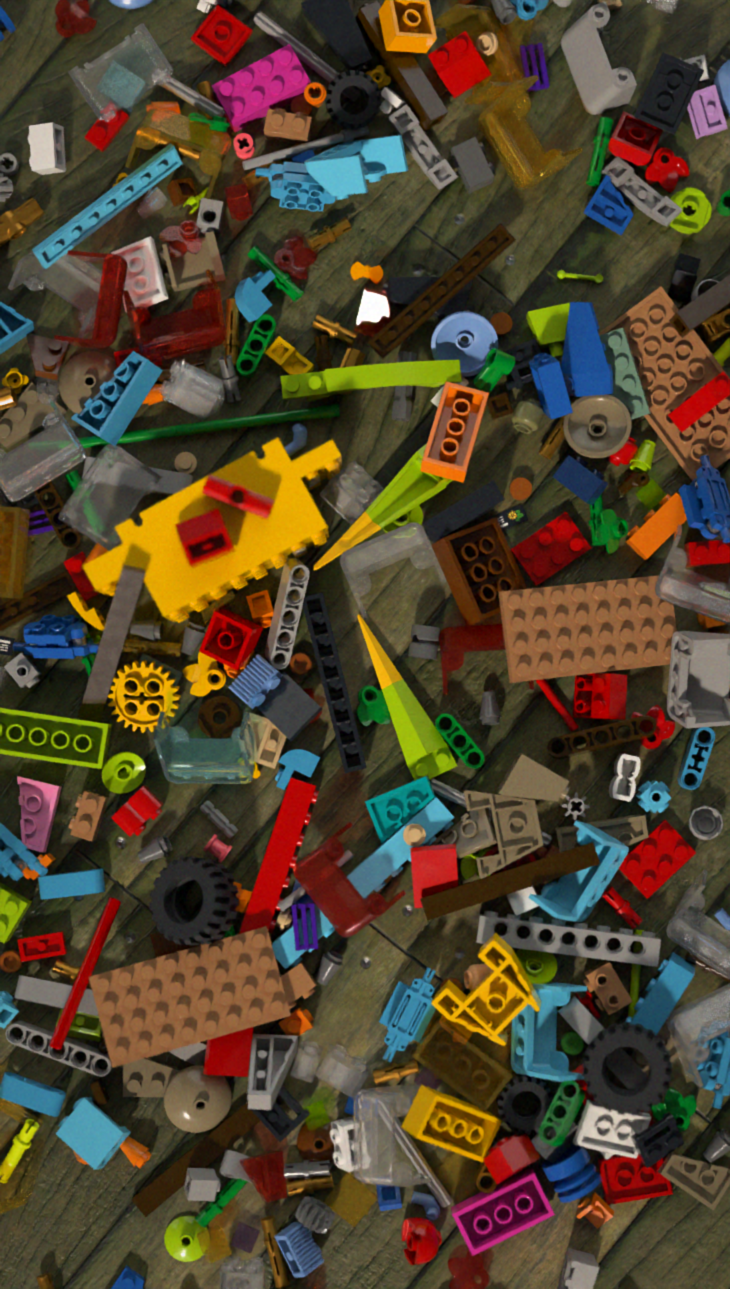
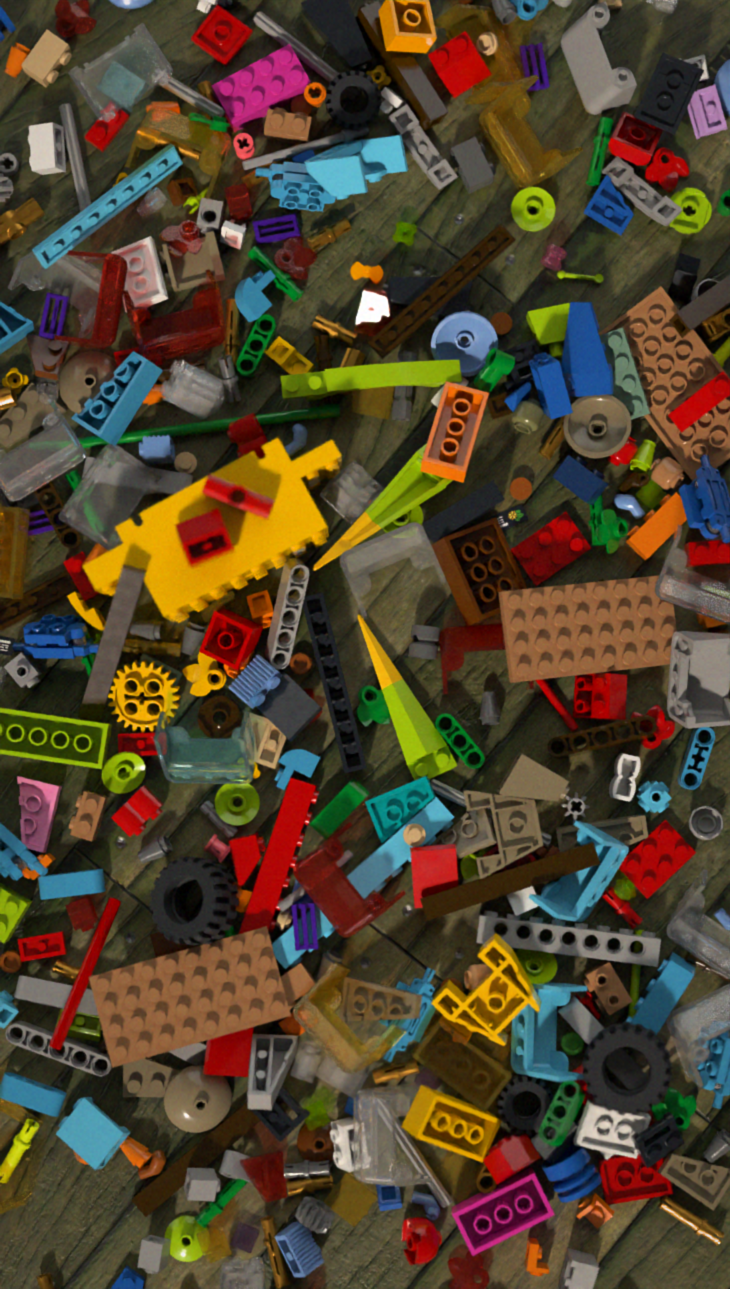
dark brown tile [90,1078,110,1106] -> none
none -> orange cone [4,42,31,78]
none -> tan brick [21,30,72,88]
none -> dark purple tile [39,292,70,341]
none -> light grey axle [59,103,91,212]
none -> clear red brick [65,895,99,932]
none -> red plate [118,732,164,756]
none -> dark orange arm [138,1150,166,1179]
none -> light grey brick [138,1235,171,1274]
none -> medium blue brick [139,435,175,464]
none -> lime dish [215,780,260,826]
none -> white tile [220,219,246,249]
none -> red brick [227,412,269,459]
none -> red slope [229,833,266,886]
none -> dark purple tile [253,213,300,245]
none -> clear yellow windscreen [293,962,407,1074]
none -> green beam [309,777,370,840]
none -> dark tan wing [339,976,422,1022]
none -> clear yellow piece [351,386,394,419]
none -> clear neon green plate [393,221,417,246]
none -> blue slope [505,382,531,413]
none -> lime dish [511,187,555,231]
none -> orange bracket [524,1237,550,1276]
none -> clear pink wheel [540,244,567,271]
none -> medium blue arm [613,494,645,519]
none -> clear neon green plate [614,877,636,900]
none -> medium nougat head [651,457,685,490]
none -> pearl gold pin [658,1195,724,1246]

